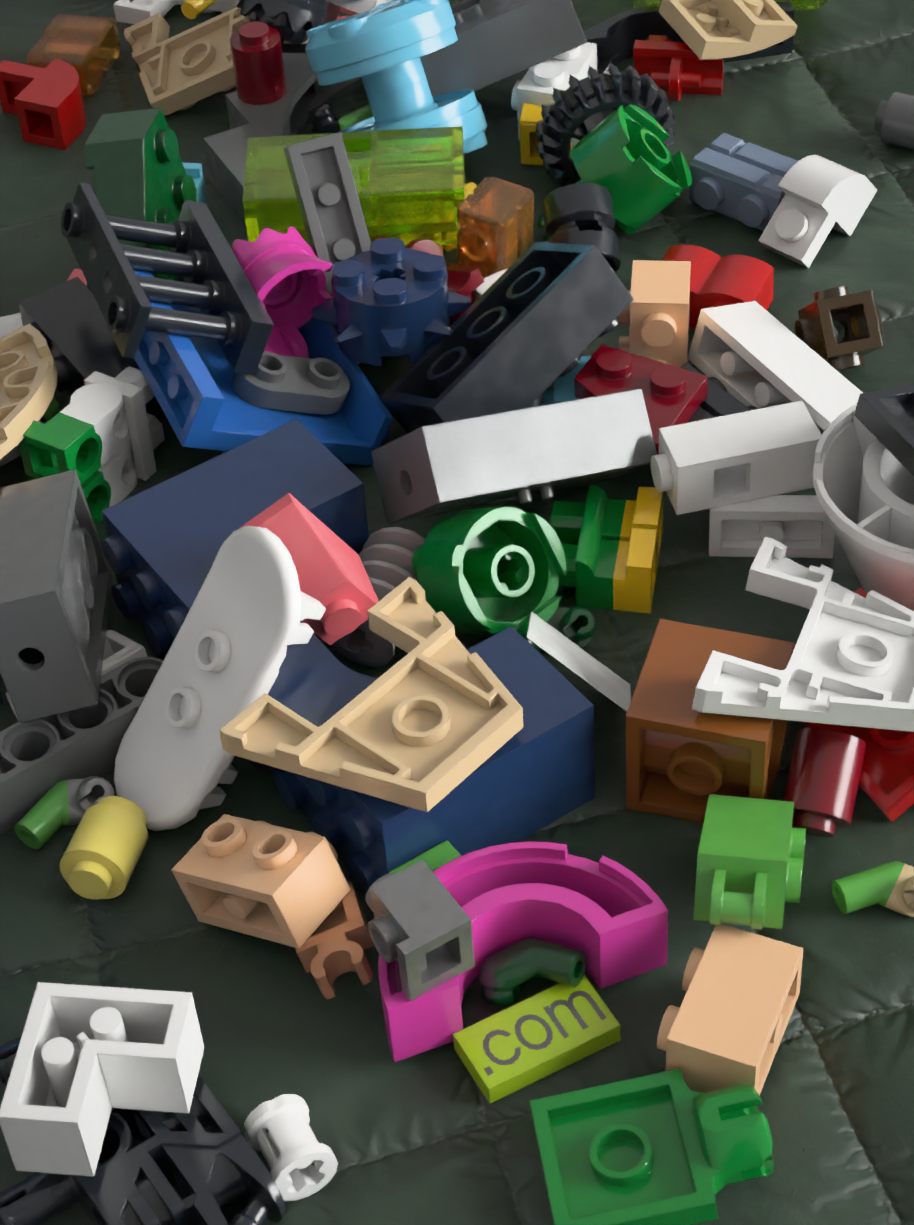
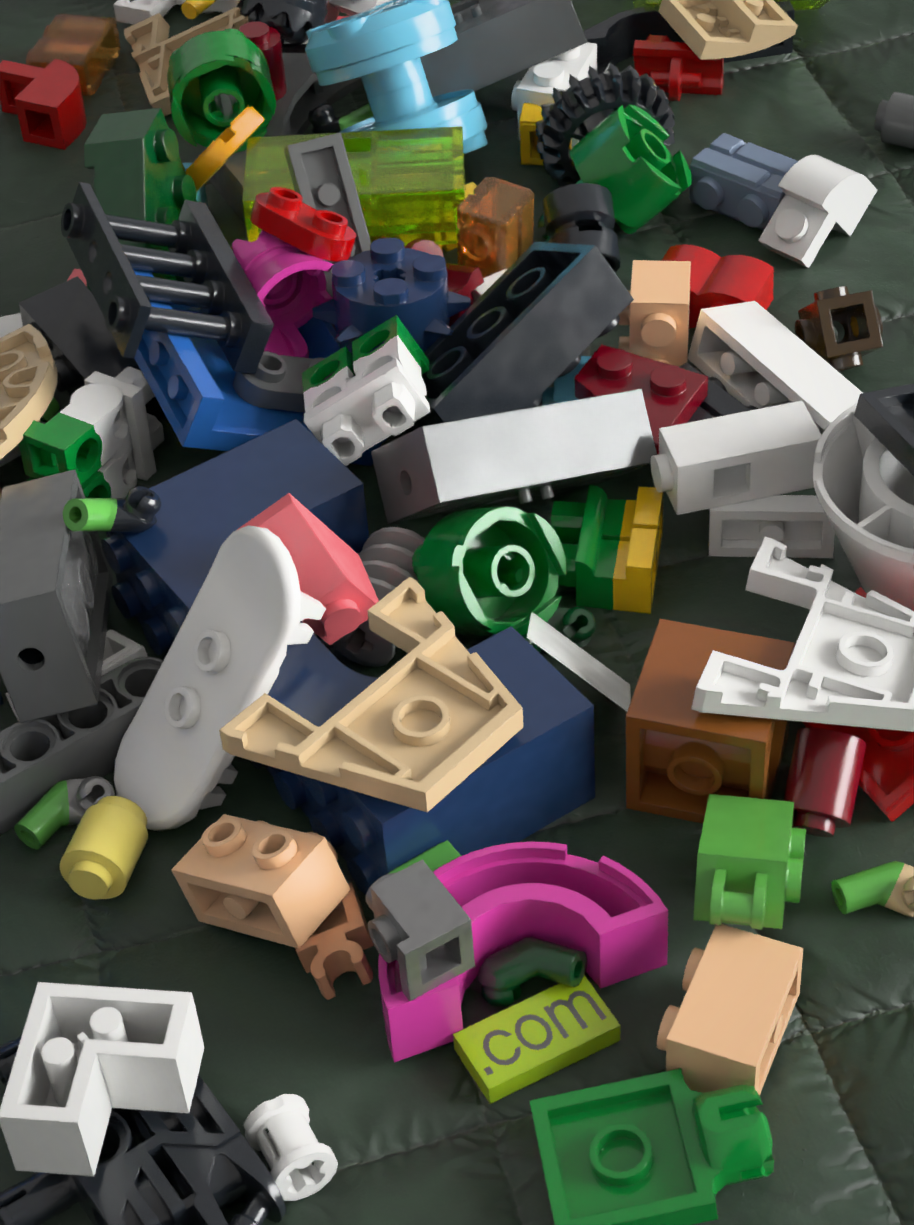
none -> arm [63,486,161,533]
none -> green brick [167,28,276,153]
none -> light orange tile [186,106,265,192]
none -> red plate [250,187,356,262]
none -> white hips [301,315,430,466]

